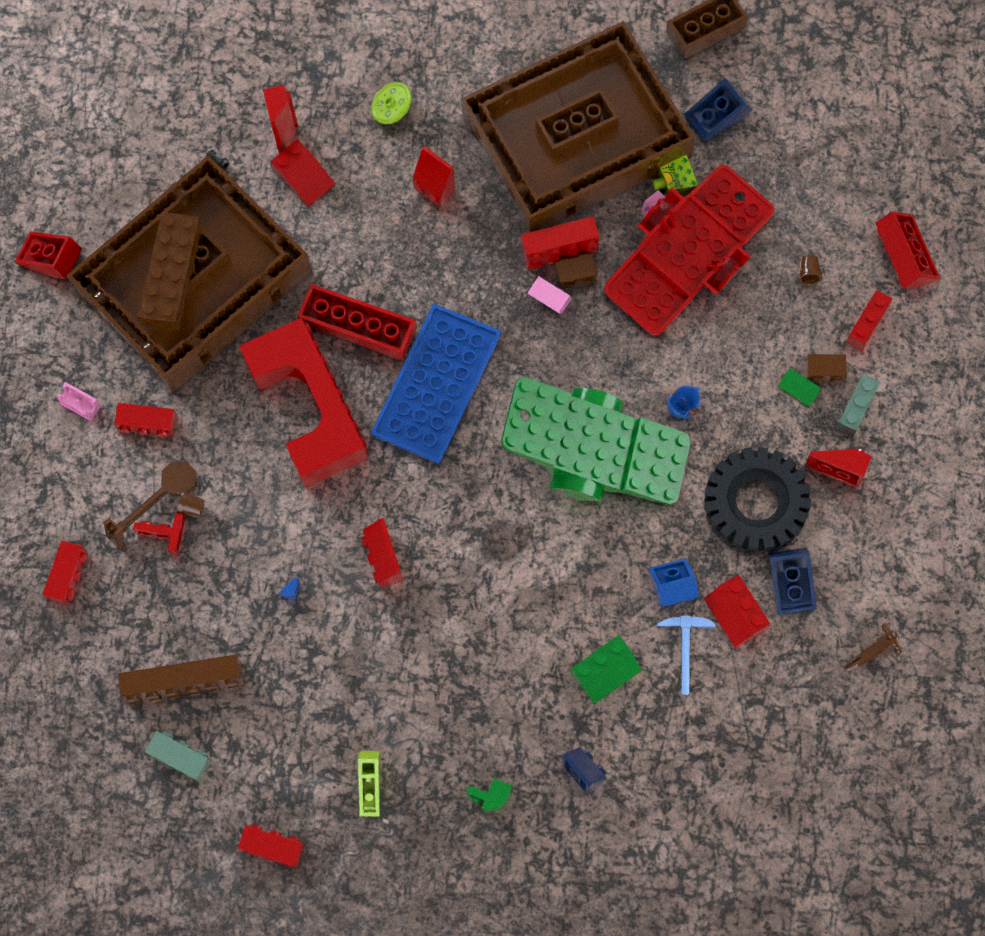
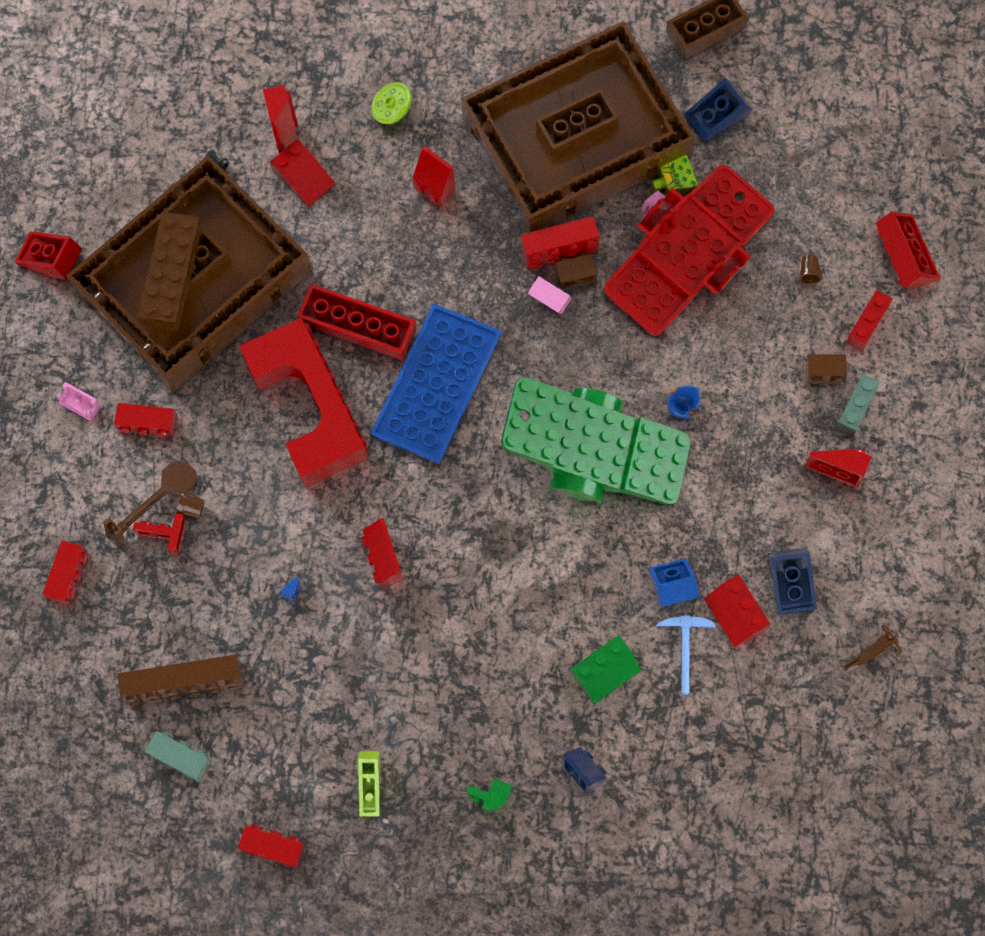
black tyre [704,447,811,554] -> none
green slope [778,368,821,407] -> none

